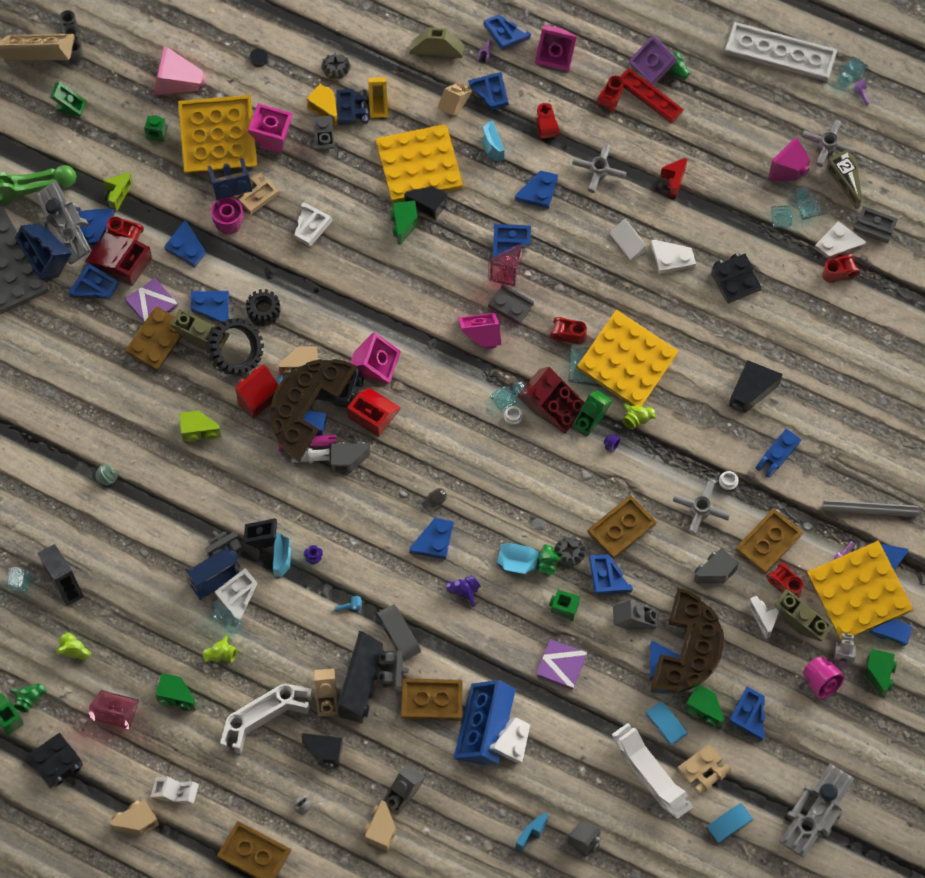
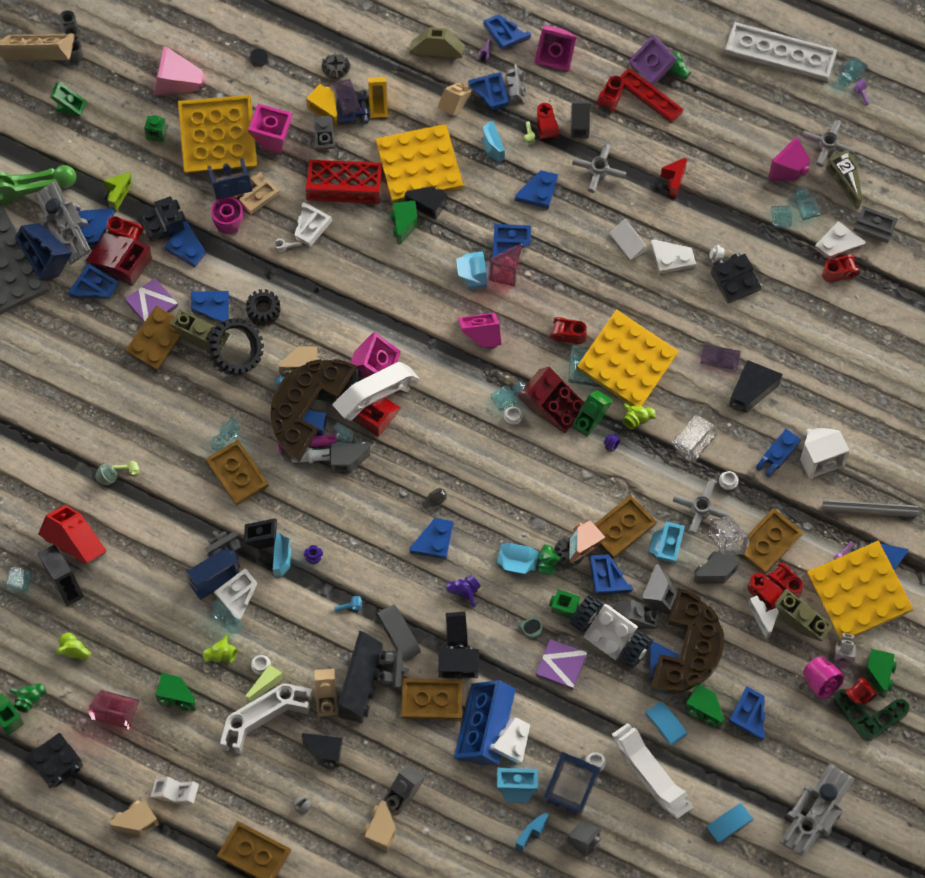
lime slope [179,410,221,442] -> none
red slope [235,364,279,419] -> none
dark grey plate [488,284,534,325] -> none
tan plate [678,744,731,794] -> none
blue slope [869,619,913,646] -> none
none -> red slope [38,505,106,564]
none -> yellowish green hand [112,461,140,475]
none -> black plate [138,196,186,242]
none -> pearl gold plate [205,440,269,506]
none -> clear light blue plate [210,417,240,451]
none -> yellowish green slope [246,665,283,703]
none -> white plate [251,655,271,675]
none -> white hand [275,238,302,253]
none -> red fence [306,159,382,204]
none -> white piece [332,362,420,421]
none -> clear purple plate [333,79,361,116]
none -> clear light blue plate [333,422,354,444]
none -> black brick [438,646,479,678]
none -> black slope [446,611,468,649]
none -> medium azure slope [456,252,487,289]
none -> medium azure slope [497,768,538,803]
none -> light grey hinge [506,64,527,104]
none -> tile [519,615,542,639]
none -> yellowish green hand [524,122,535,146]
none -> window [544,752,601,815]
none -> slope [569,520,605,563]
none -> dark grey slope [570,99,590,138]
none -> plate [570,595,653,669]
none -> white plate [586,752,606,771]
none -> slope [642,564,677,610]
none -> medium azure slope [649,521,685,564]
none -> clear brick [672,415,718,462]
none -> clear purple plate [700,344,741,370]
none -> clear brick [708,517,749,555]
none -> white plate [710,245,724,263]
none -> red piece [747,573,784,610]
none -> white piece [800,428,850,479]
none -> dark green beam [834,689,910,741]
none -> red piece [845,677,877,705]

